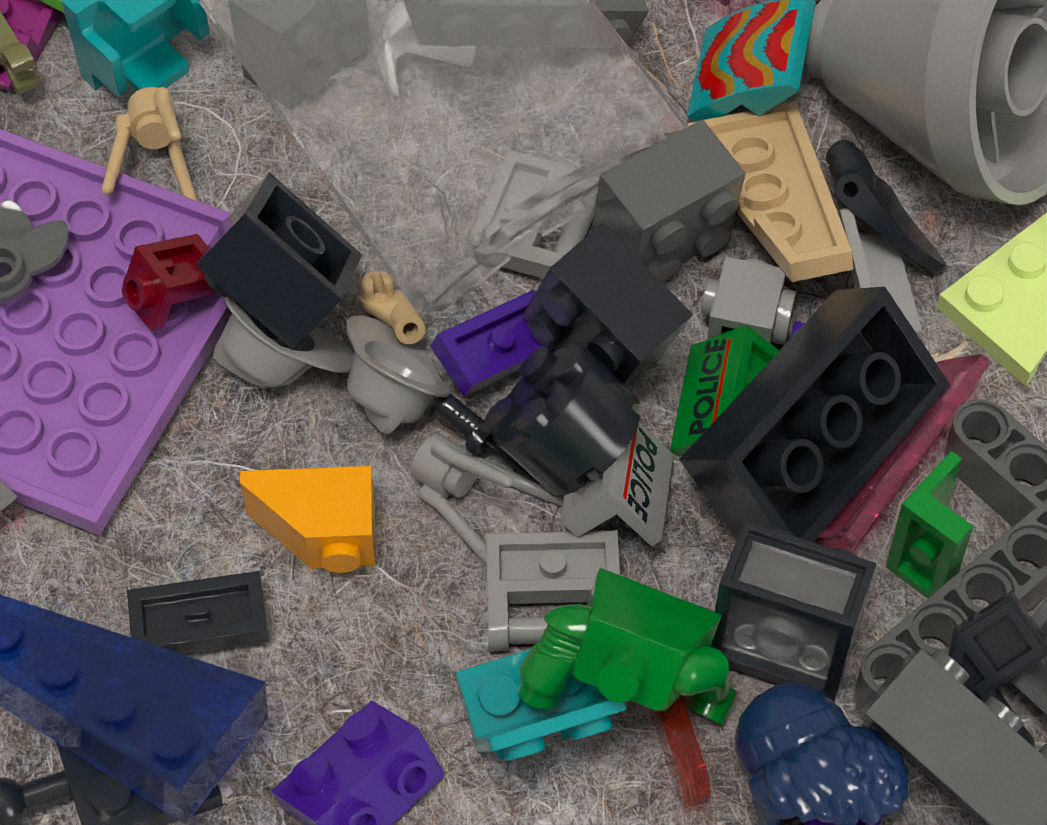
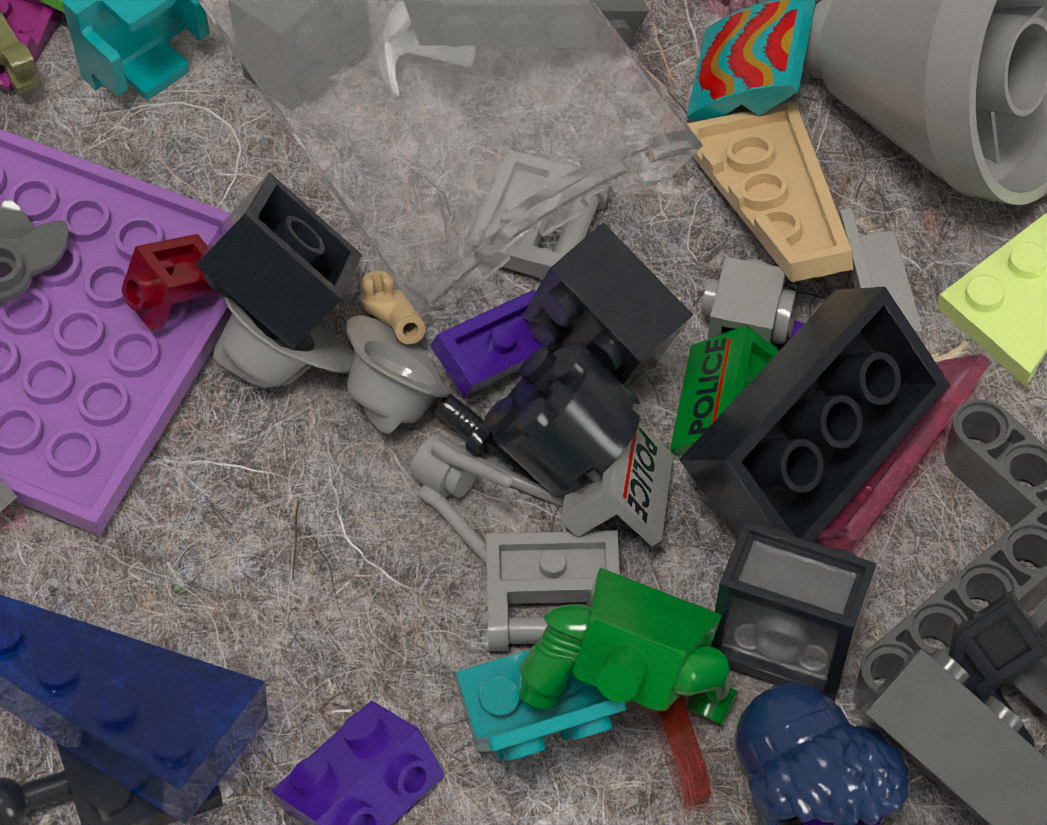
tan plant [102,87,198,201] -> none
black plate [127,571,269,661] -> none
light orange slope [240,466,376,573] -> none
dark grey brick [591,119,746,282] -> none
black arm [826,140,947,275] -> none
green panel [885,451,973,599] -> none

